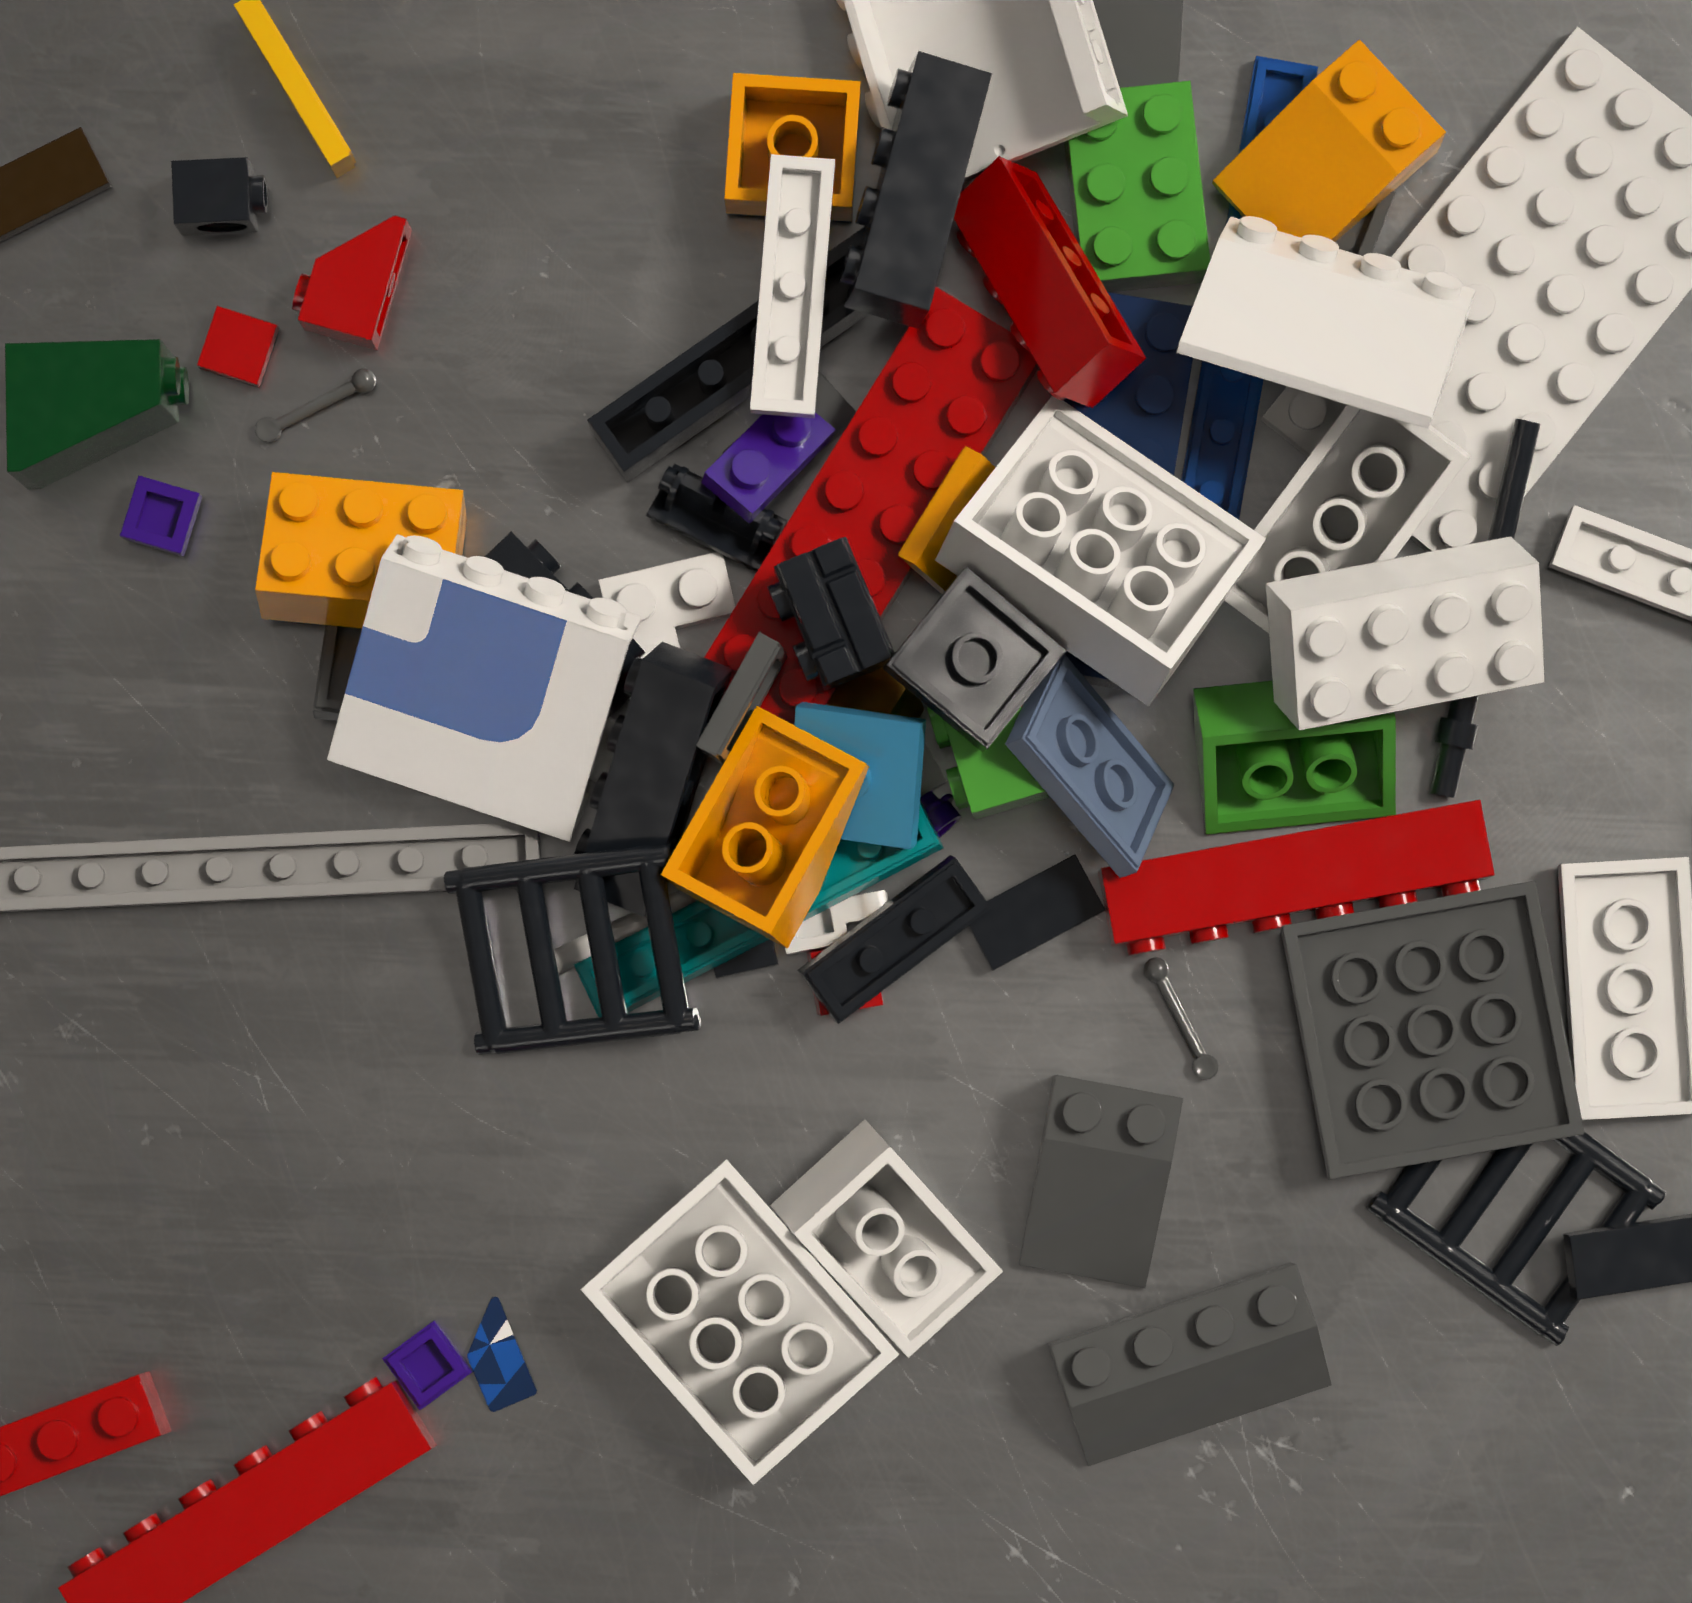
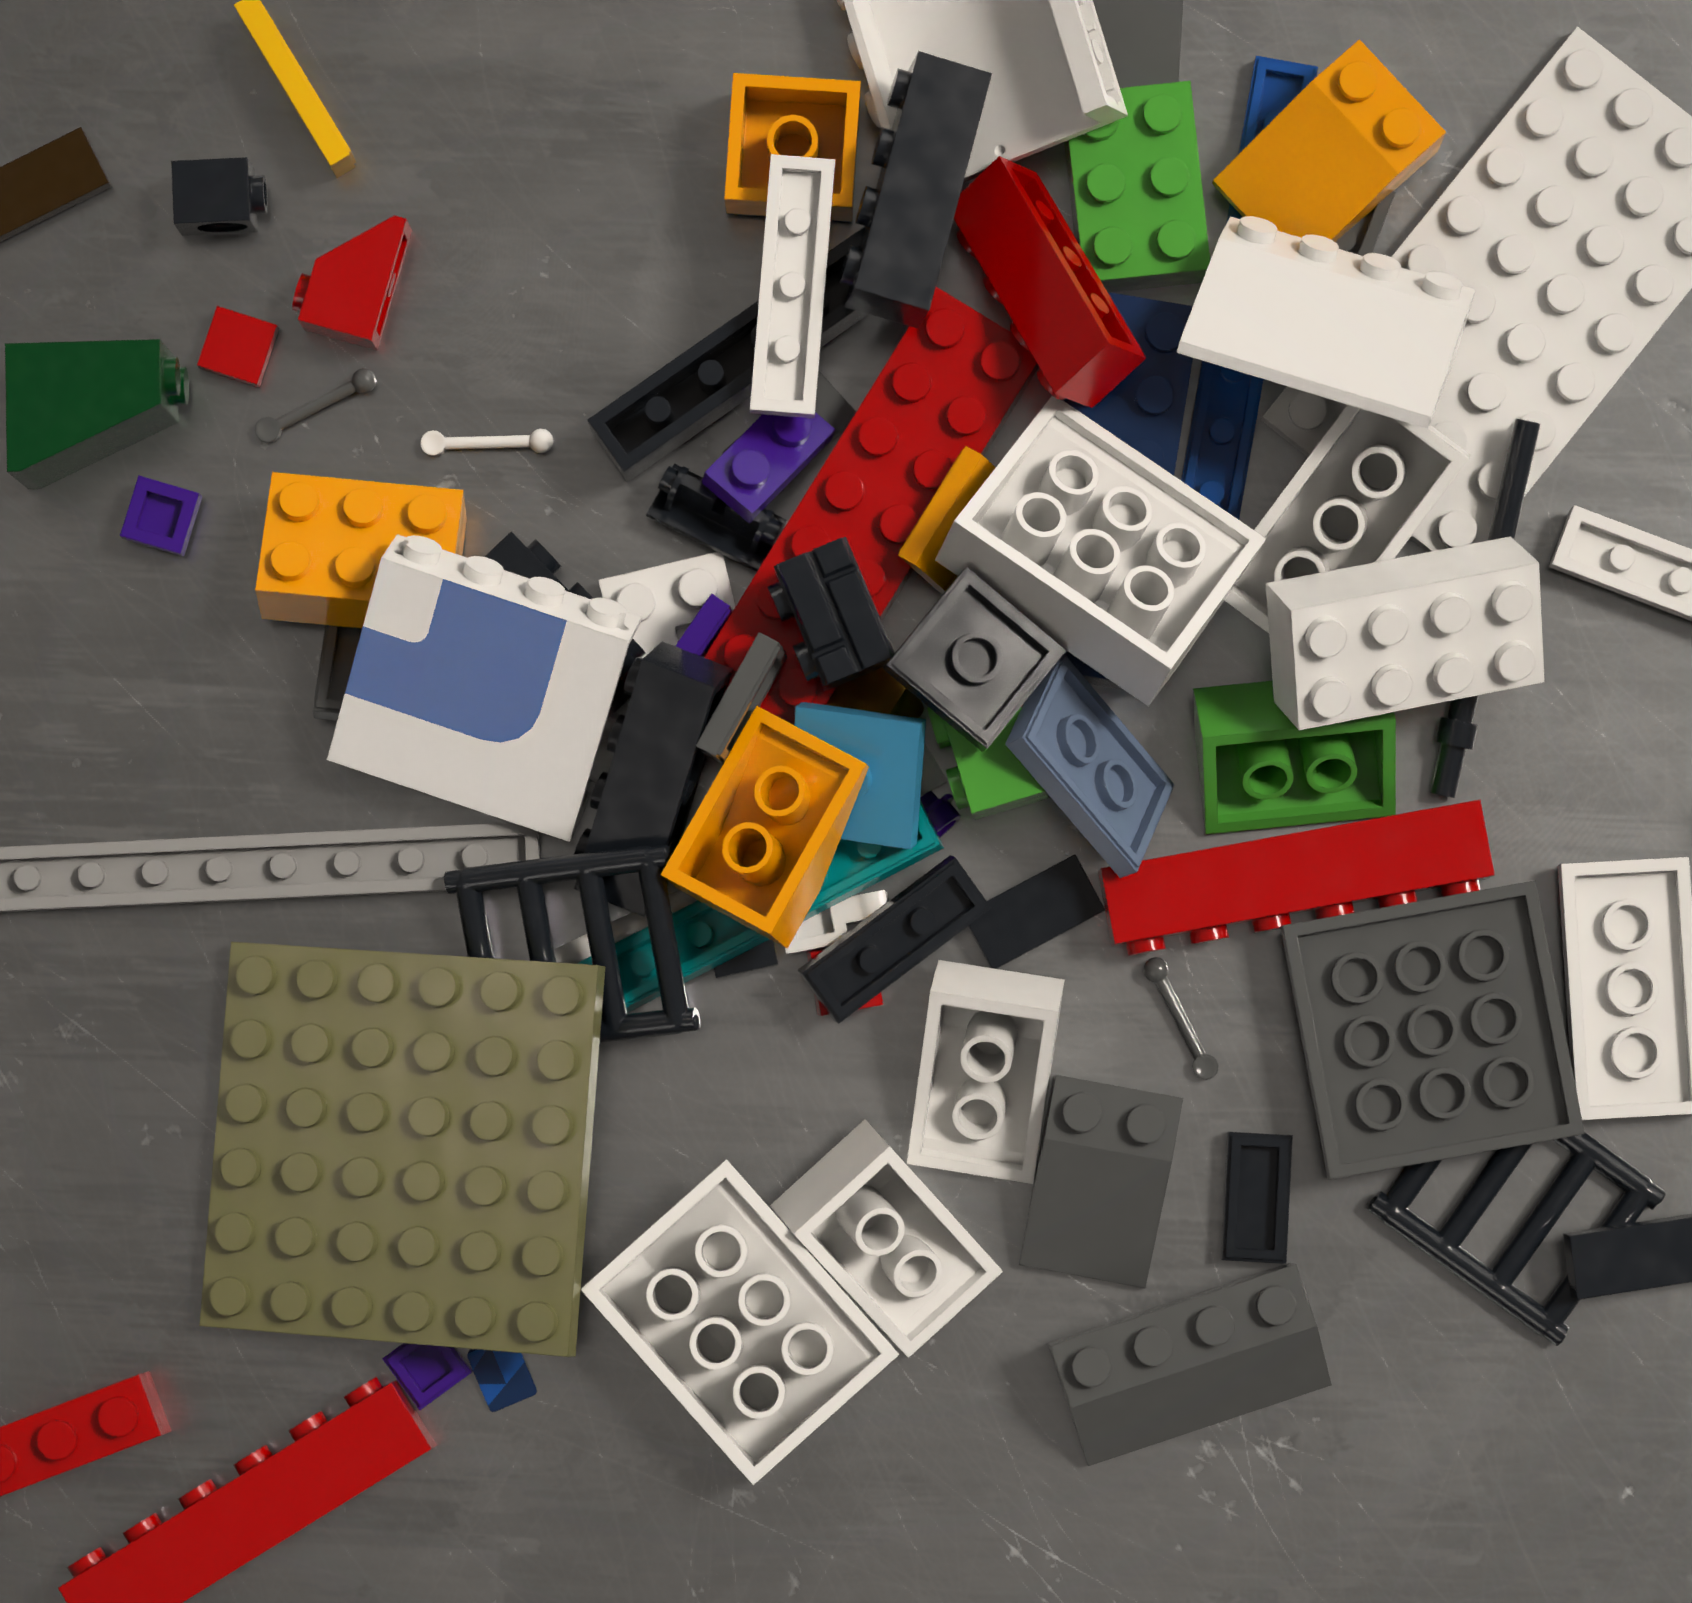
none -> olive plate [199,942,605,1357]
none -> white hinge [421,428,554,457]
none -> dark purple tile [675,593,733,657]
none -> white slope [907,960,1065,1184]
none -> black tile [1221,1132,1293,1264]

